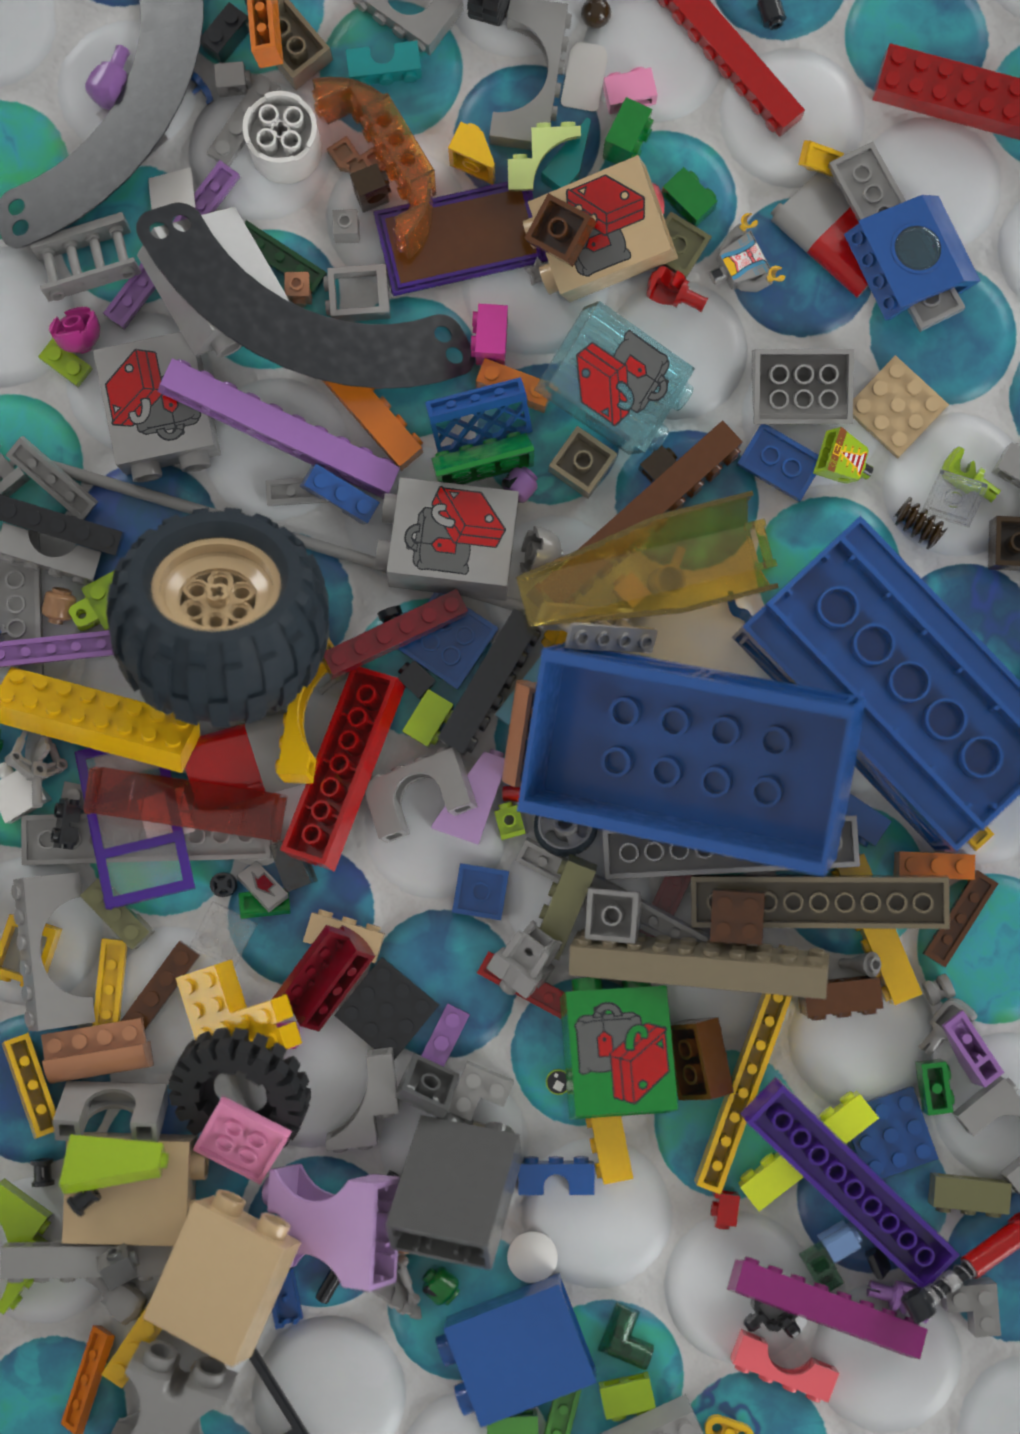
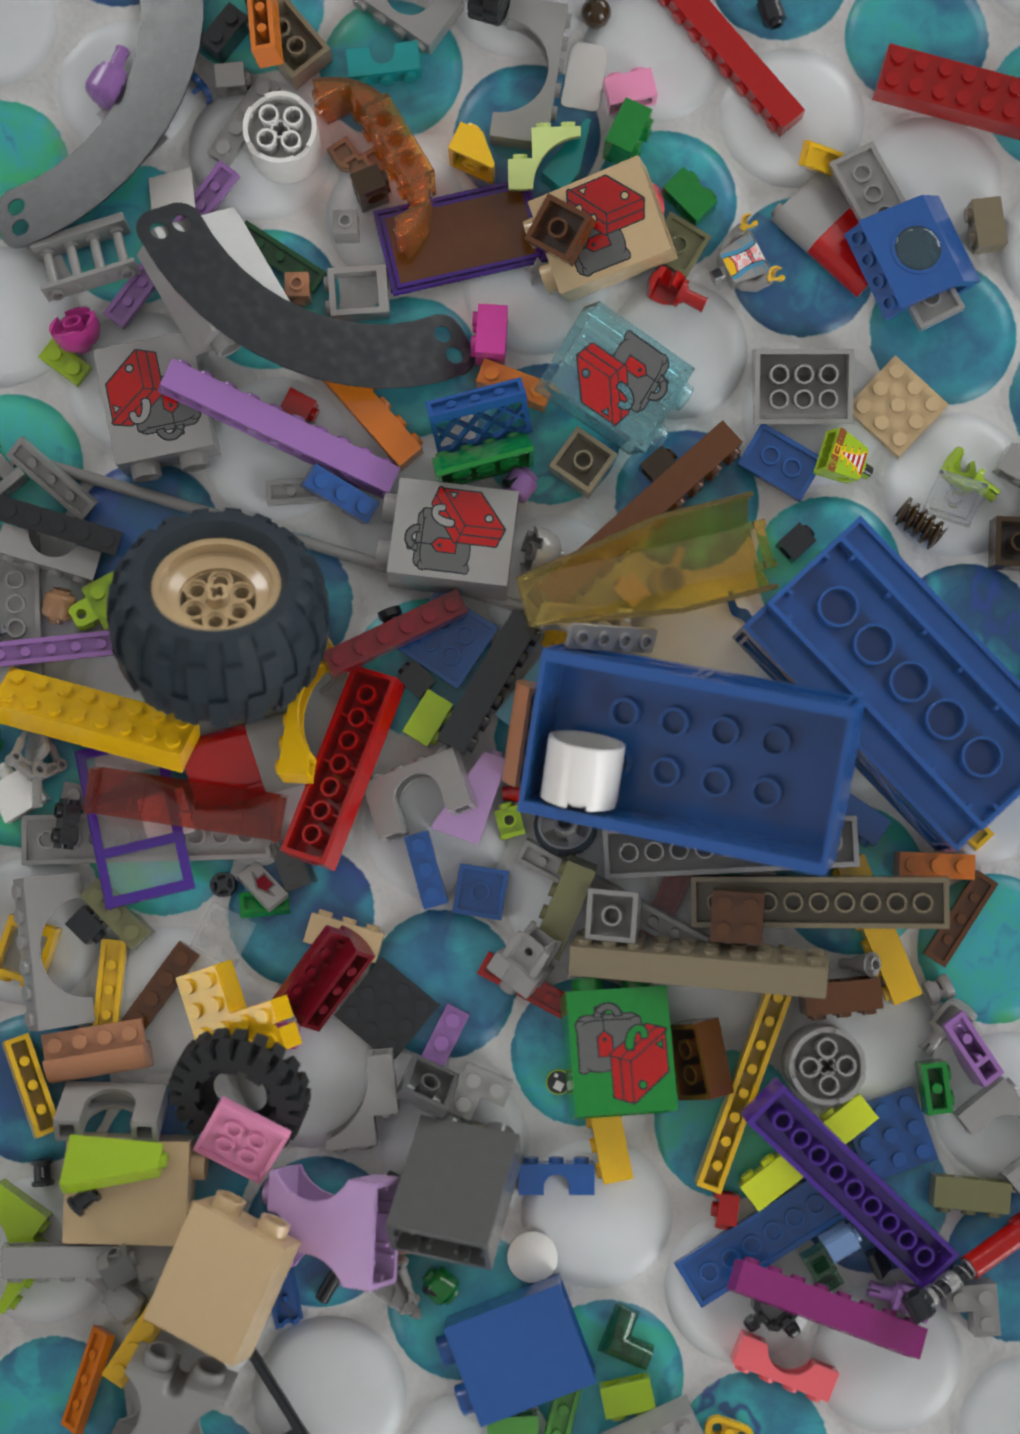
none -> black brick [65,905,108,945]
none -> red brick [280,387,320,424]
none -> blue arch [404,830,449,910]
none -> white brick [541,730,626,811]
none -> blue plate [674,1179,845,1308]
none -> black brick [775,522,816,564]
none -> light grey brick [781,1023,866,1105]
none -> dark tan brick [964,196,1008,254]

